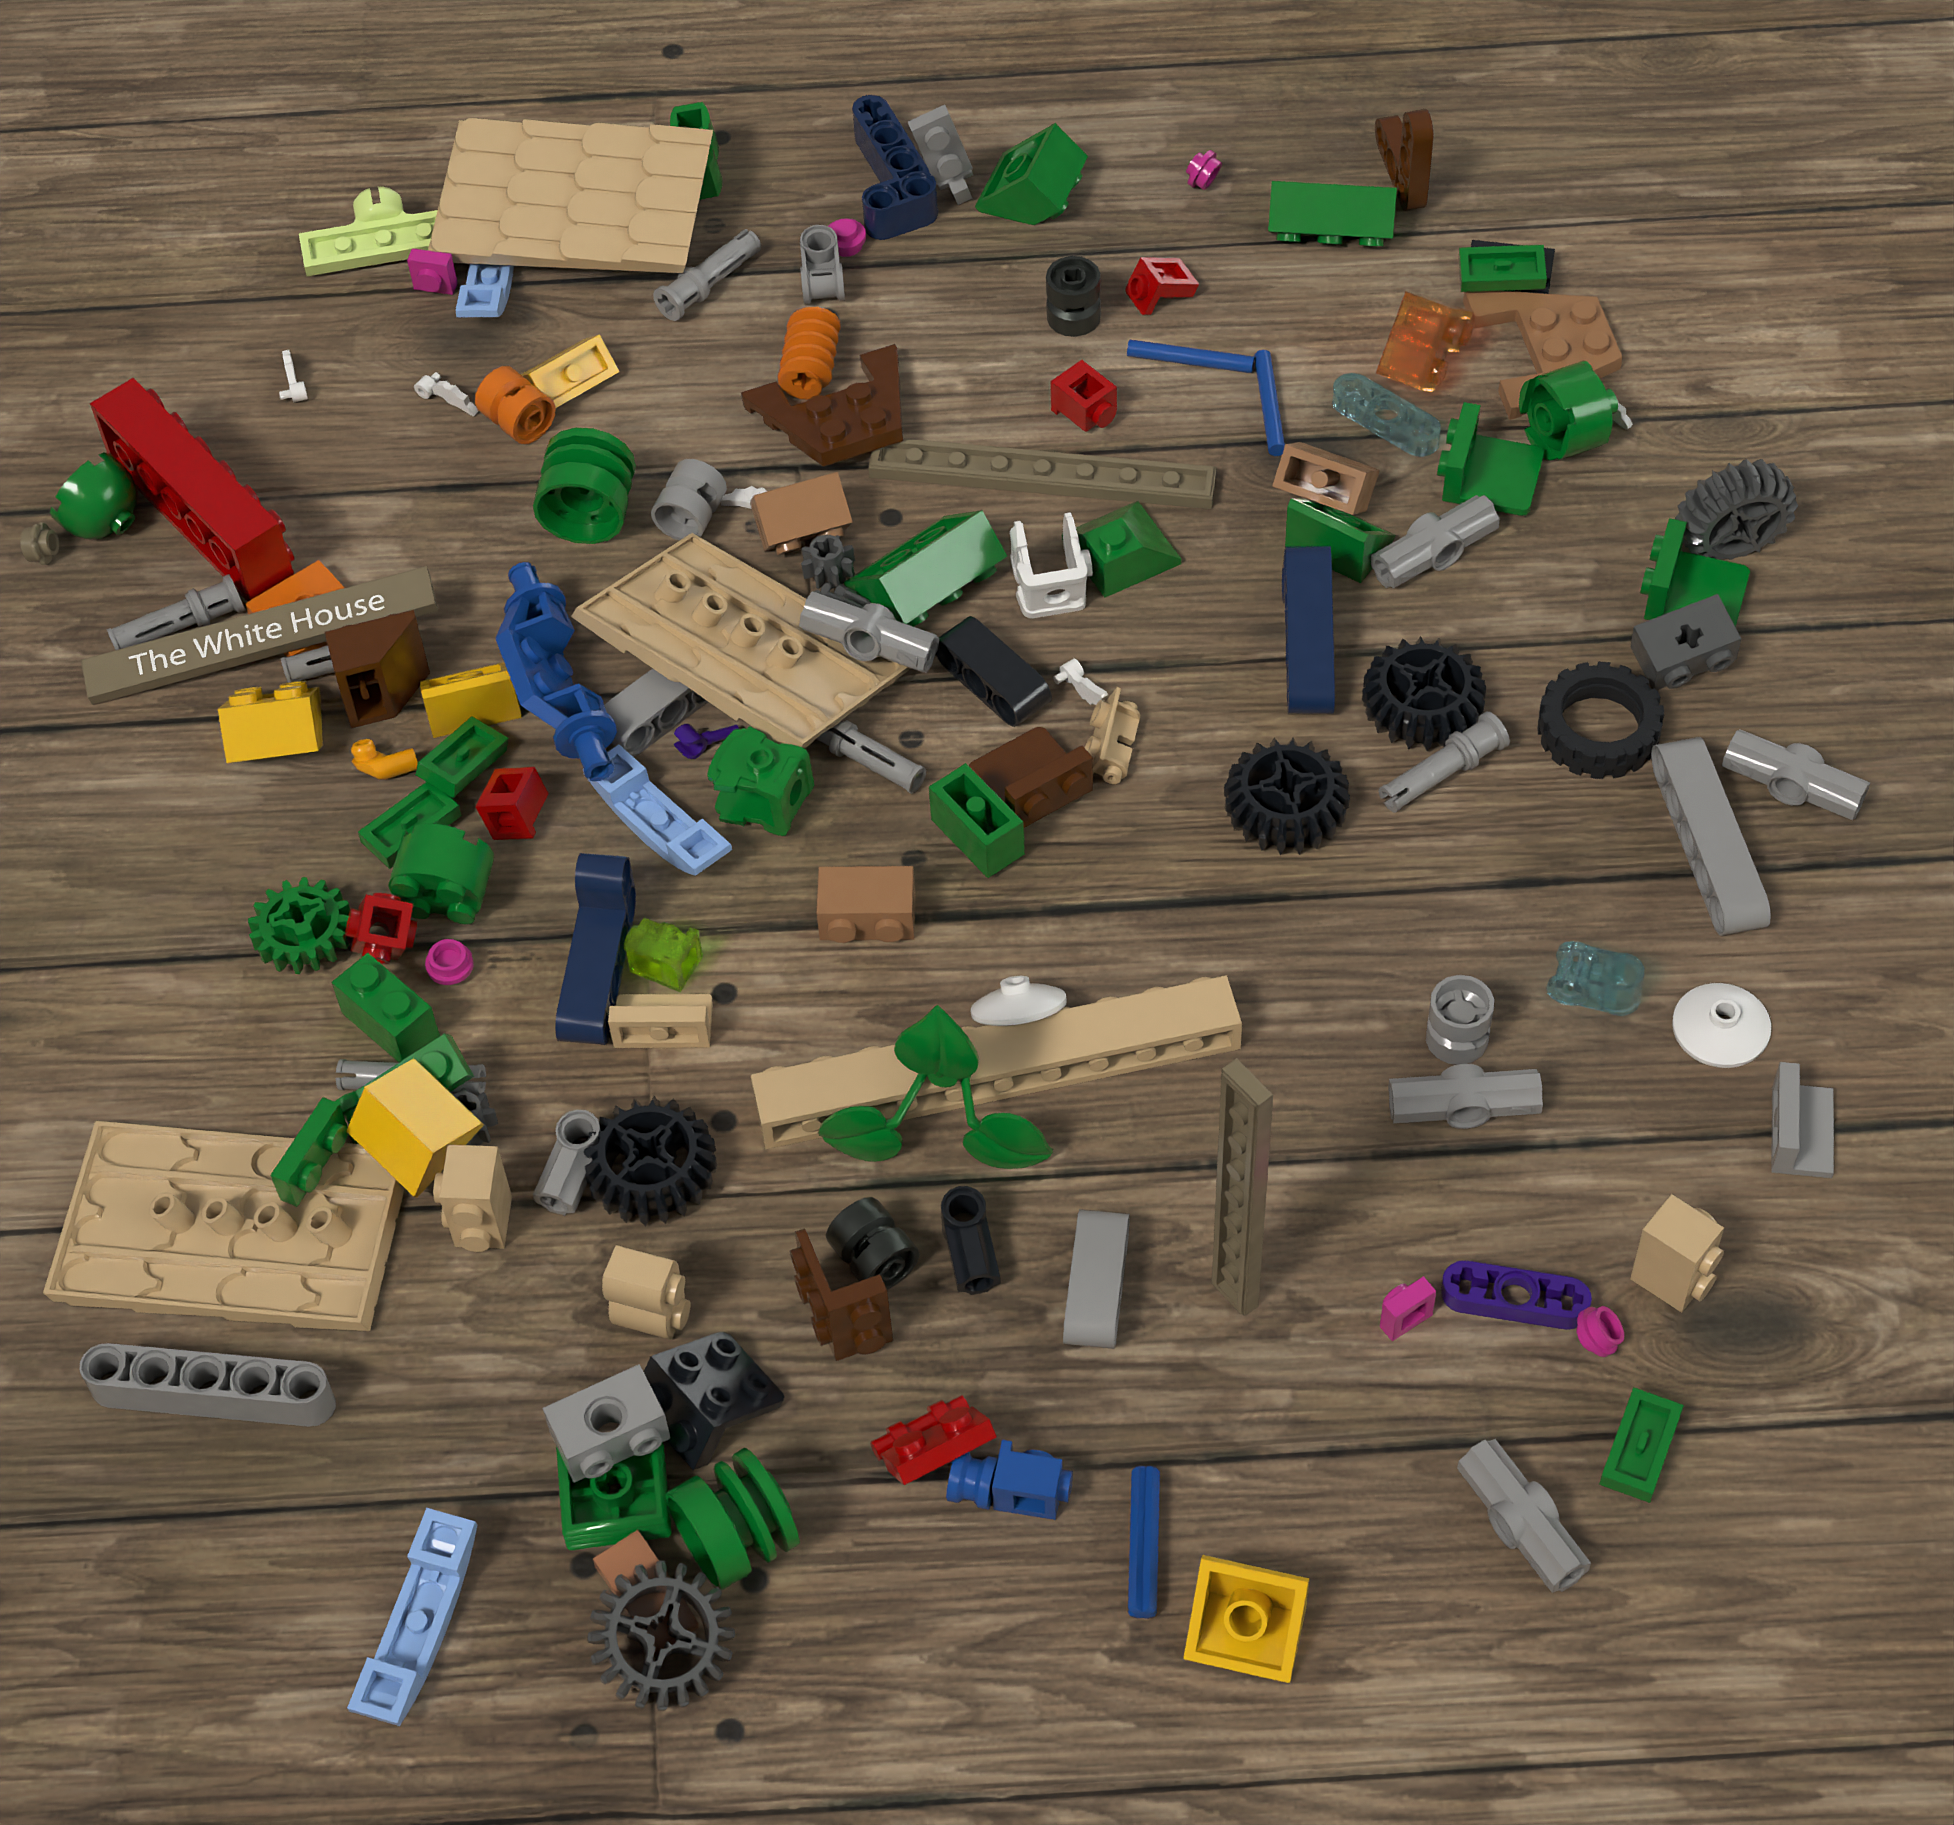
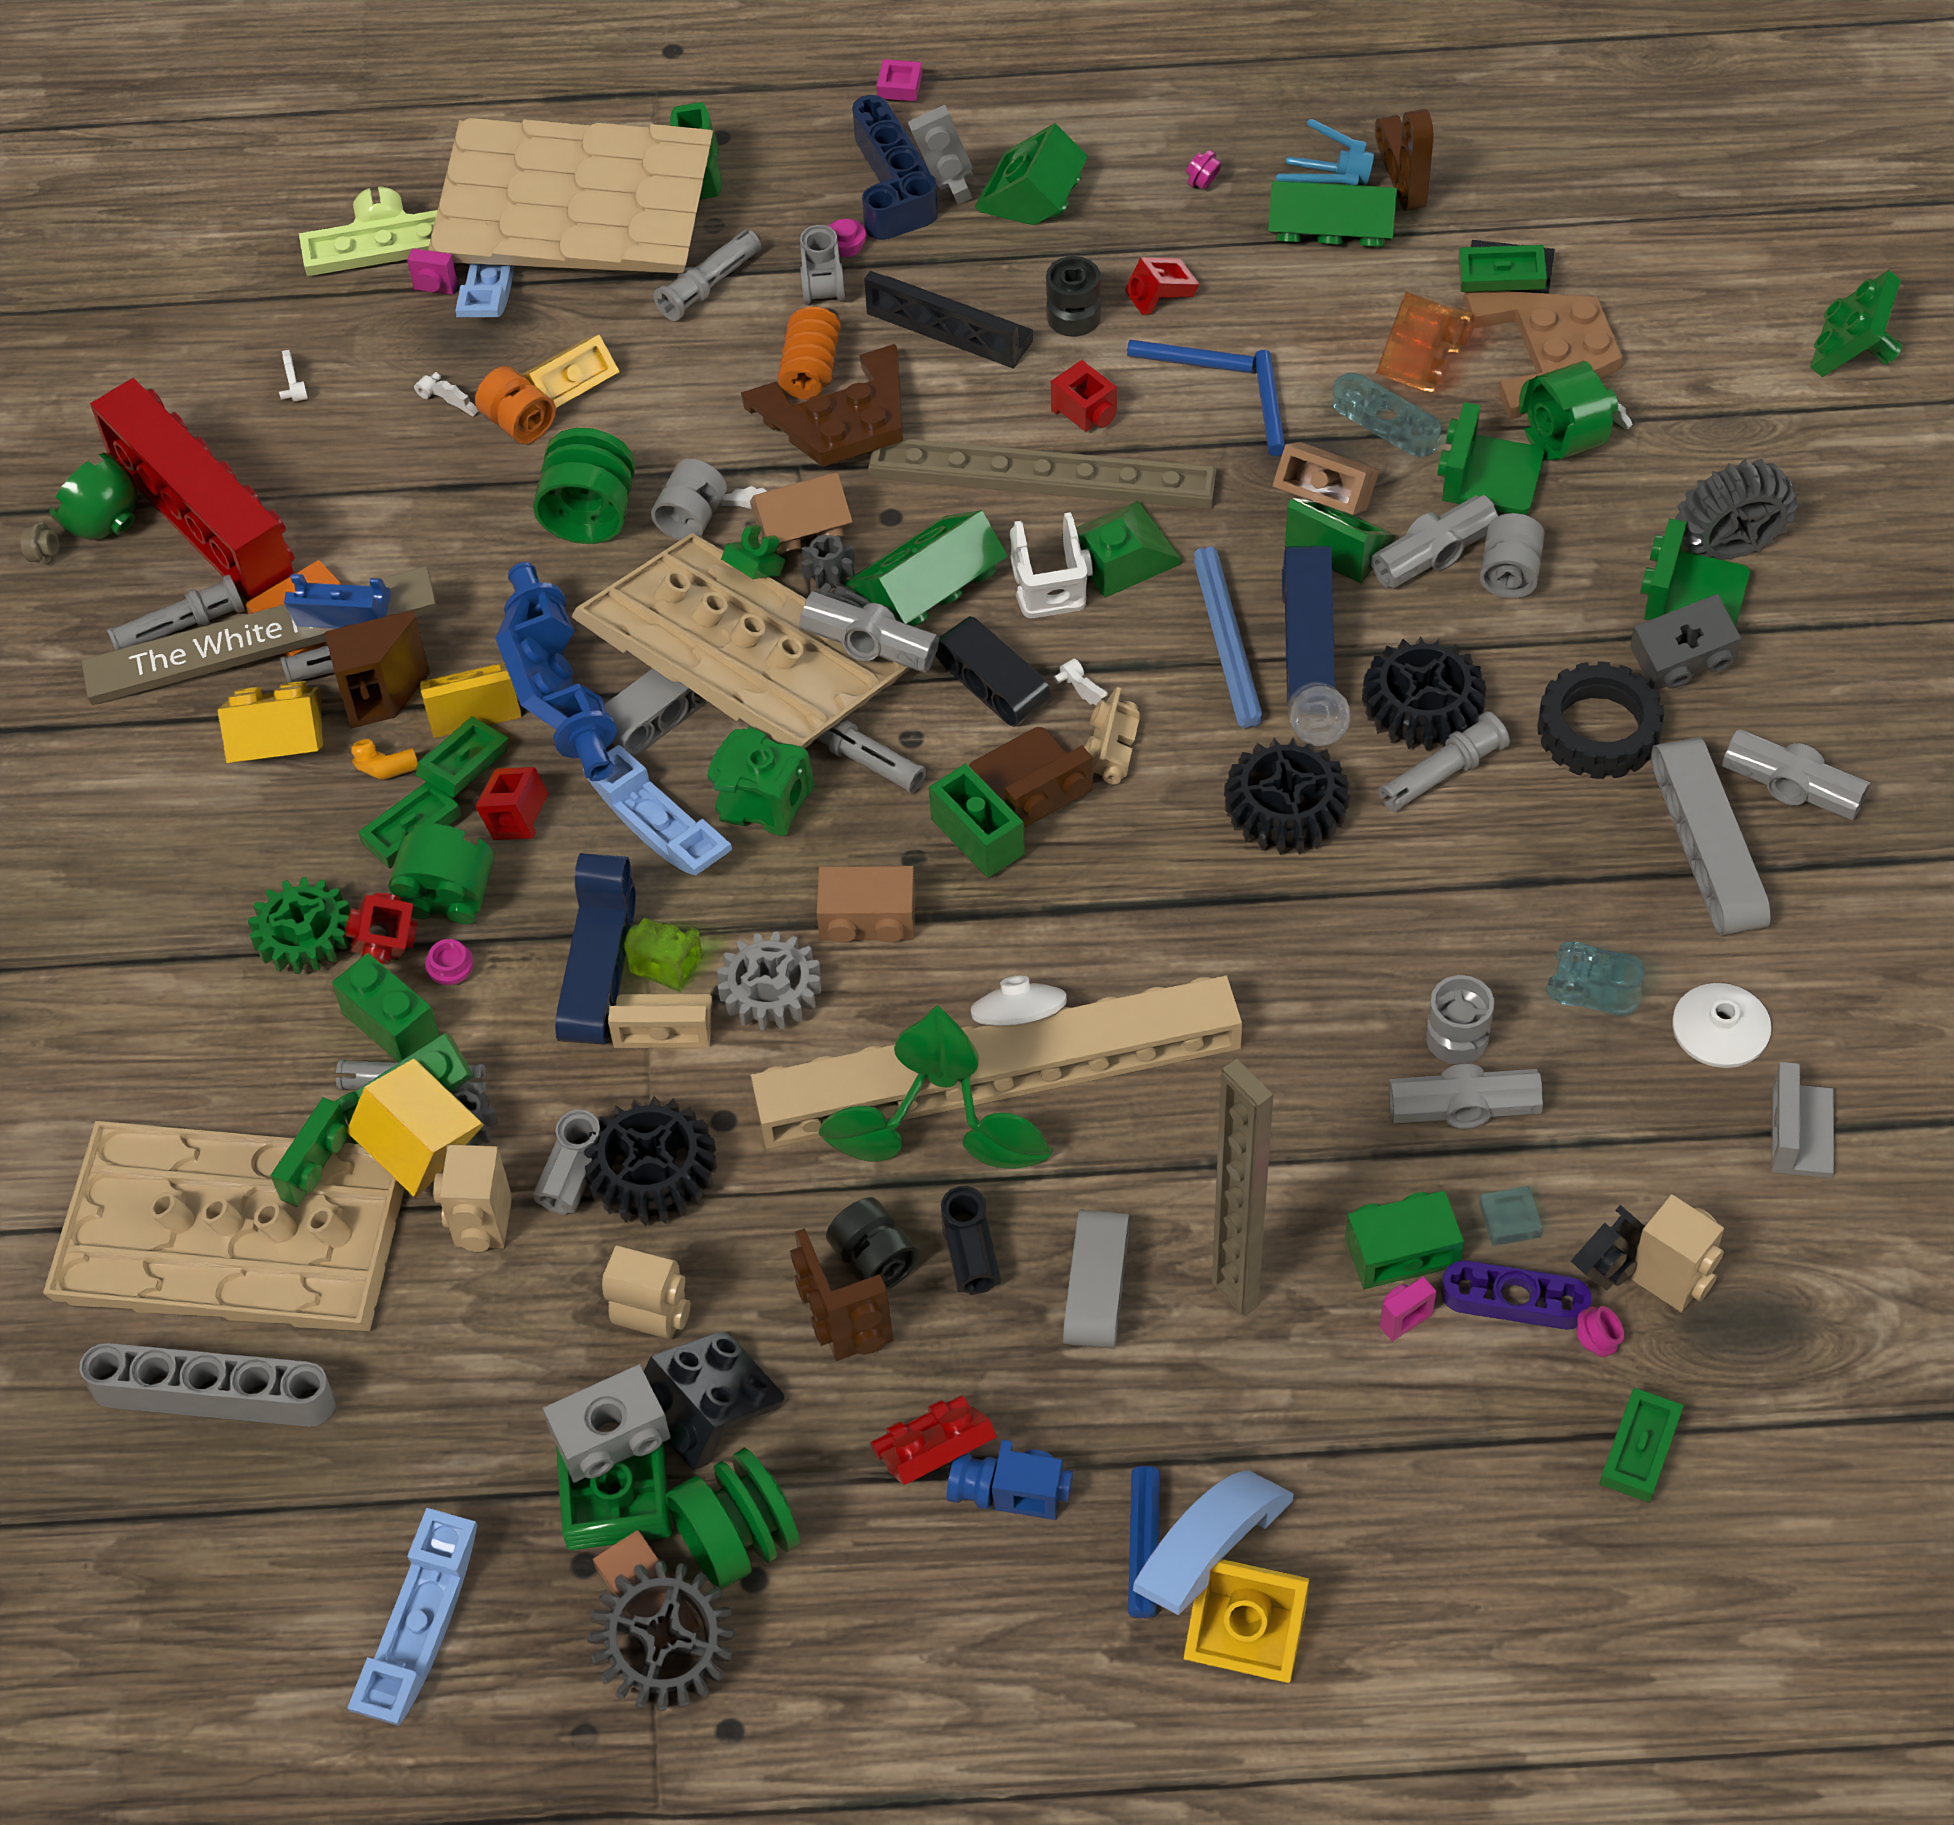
dark purple hand [674,724,739,759] -> none
light grey piece [1457,1439,1591,1593] -> none
none -> blue hinge [284,574,391,629]
none -> light grey gear [717,931,822,1031]
none -> green tile [721,525,785,580]
none -> black fence [864,271,1033,369]
none -> dark pink plate [876,59,922,101]
none -> light blue slope [1133,1471,1294,1615]
none -> medium blue axle [1194,546,1262,729]
none -> dark azure plant [1276,119,1374,186]
none -> clear wheel [1287,682,1350,746]
none -> green brick [1345,1190,1464,1290]
none -> clear light blue tile [1479,1186,1543,1246]
none -> light grey wheel [1480,513,1545,599]
none -> black plate [1571,1205,1645,1291]
none -> green plate [1810,270,1903,377]

